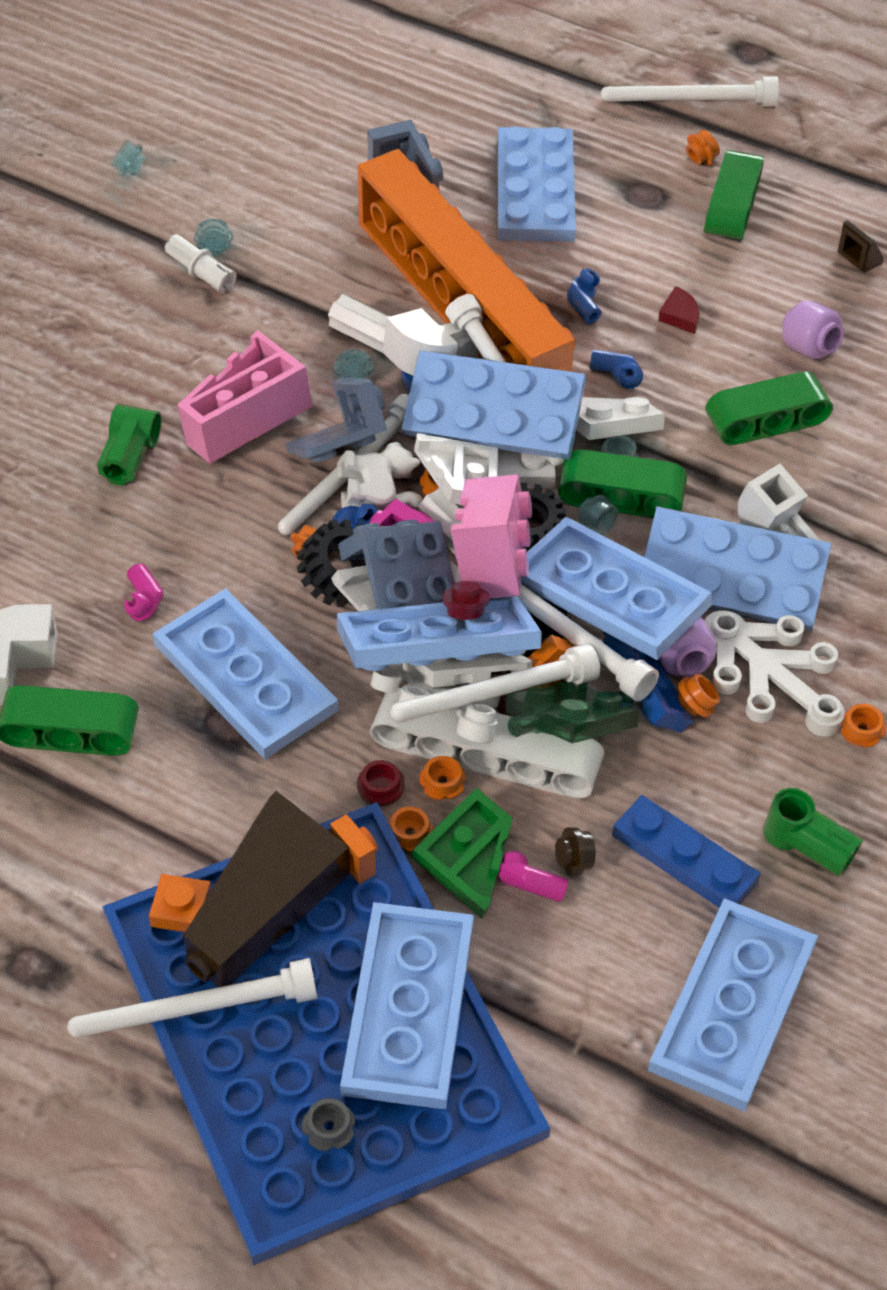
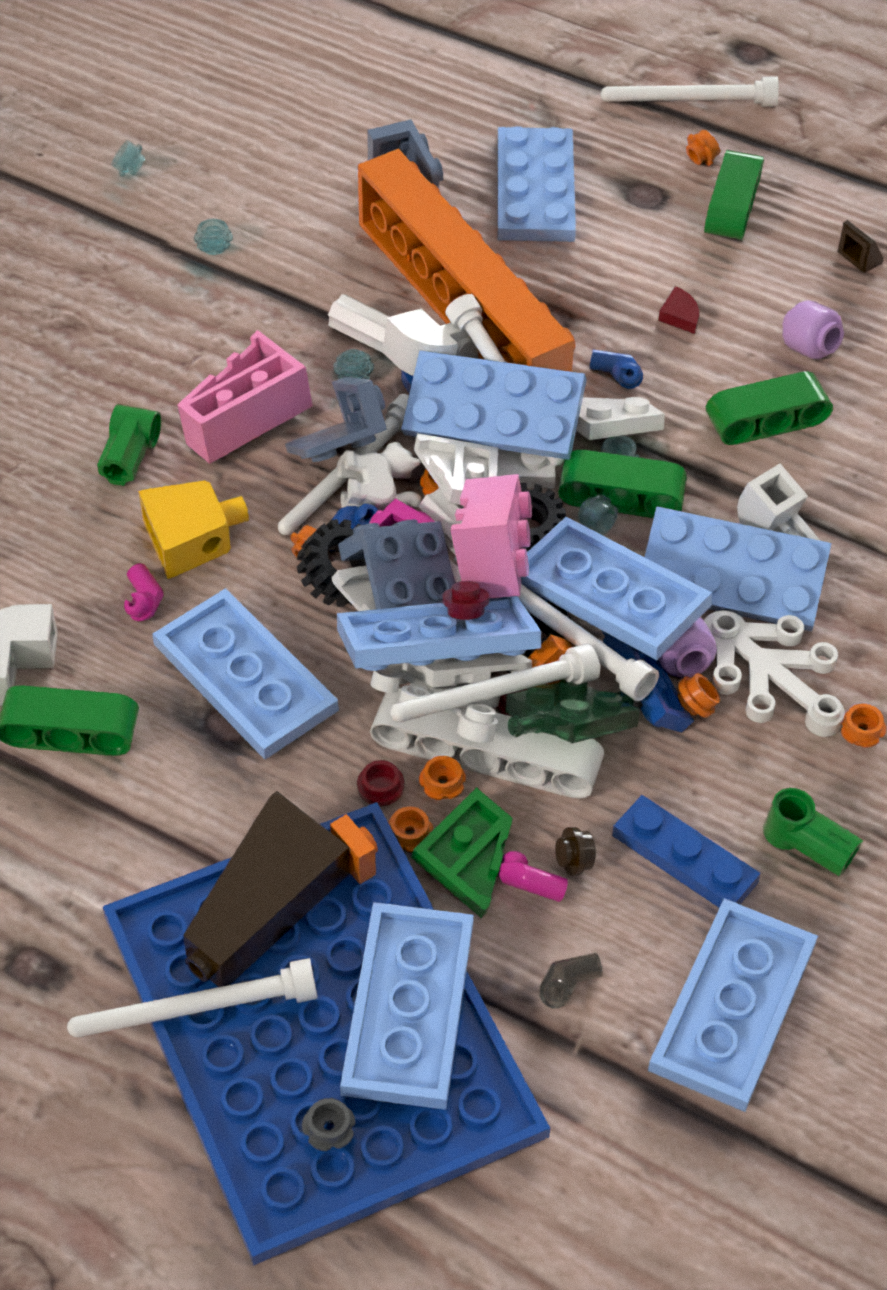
orange plate [149,874,211,932] -> none
white axle [165,234,236,294] -> none
blue arm [567,268,602,324] -> none
none -> yellow torso [138,480,249,579]
none -> clear smoke arm [539,952,603,1009]

